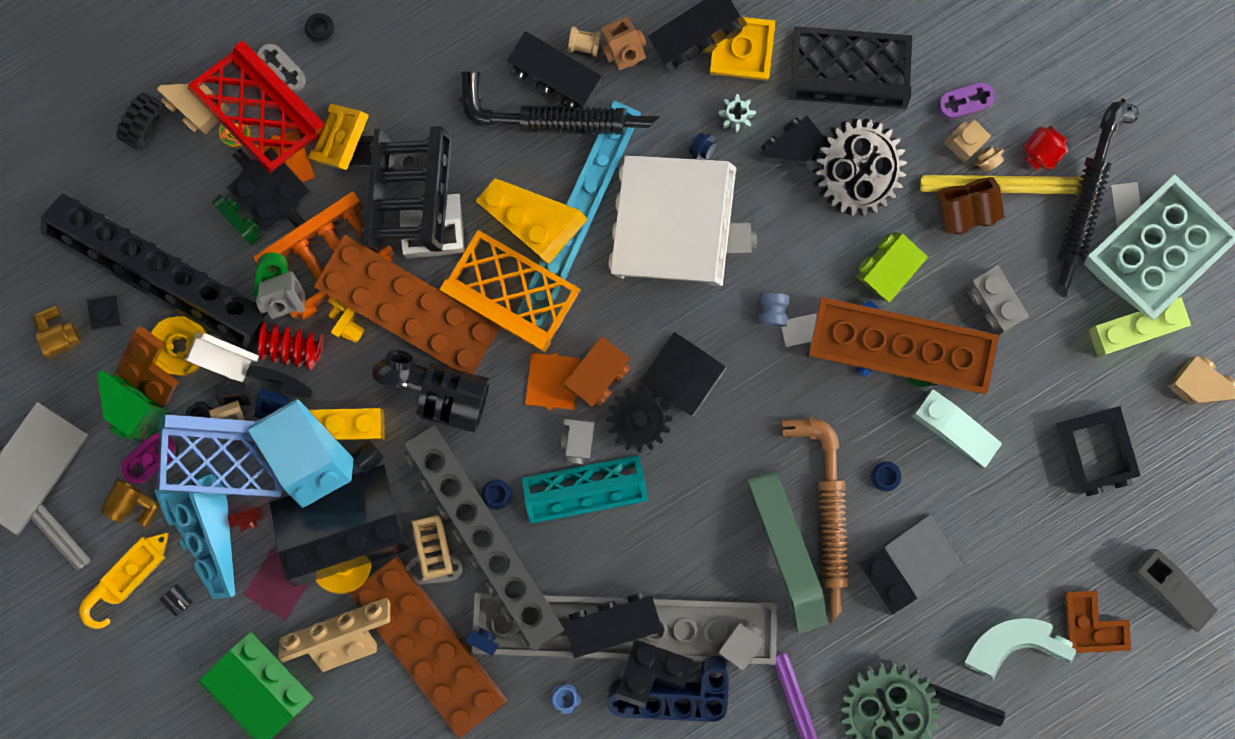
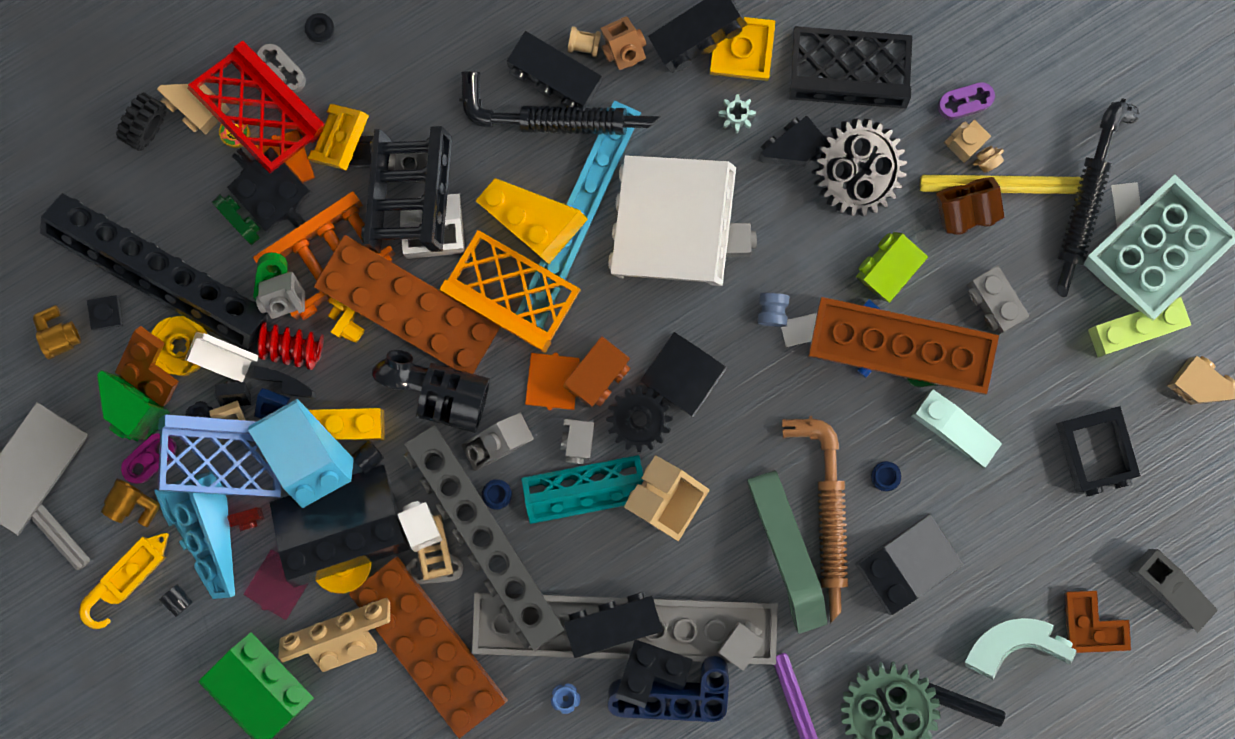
dark blue plate [466,628,500,656] -> none
dark blue plate [689,133,716,160] -> none
red head [1023,125,1068,170] -> none
none -> white brick [397,501,442,552]
none -> light grey slope [461,412,534,471]
none -> tan piece [624,455,710,542]

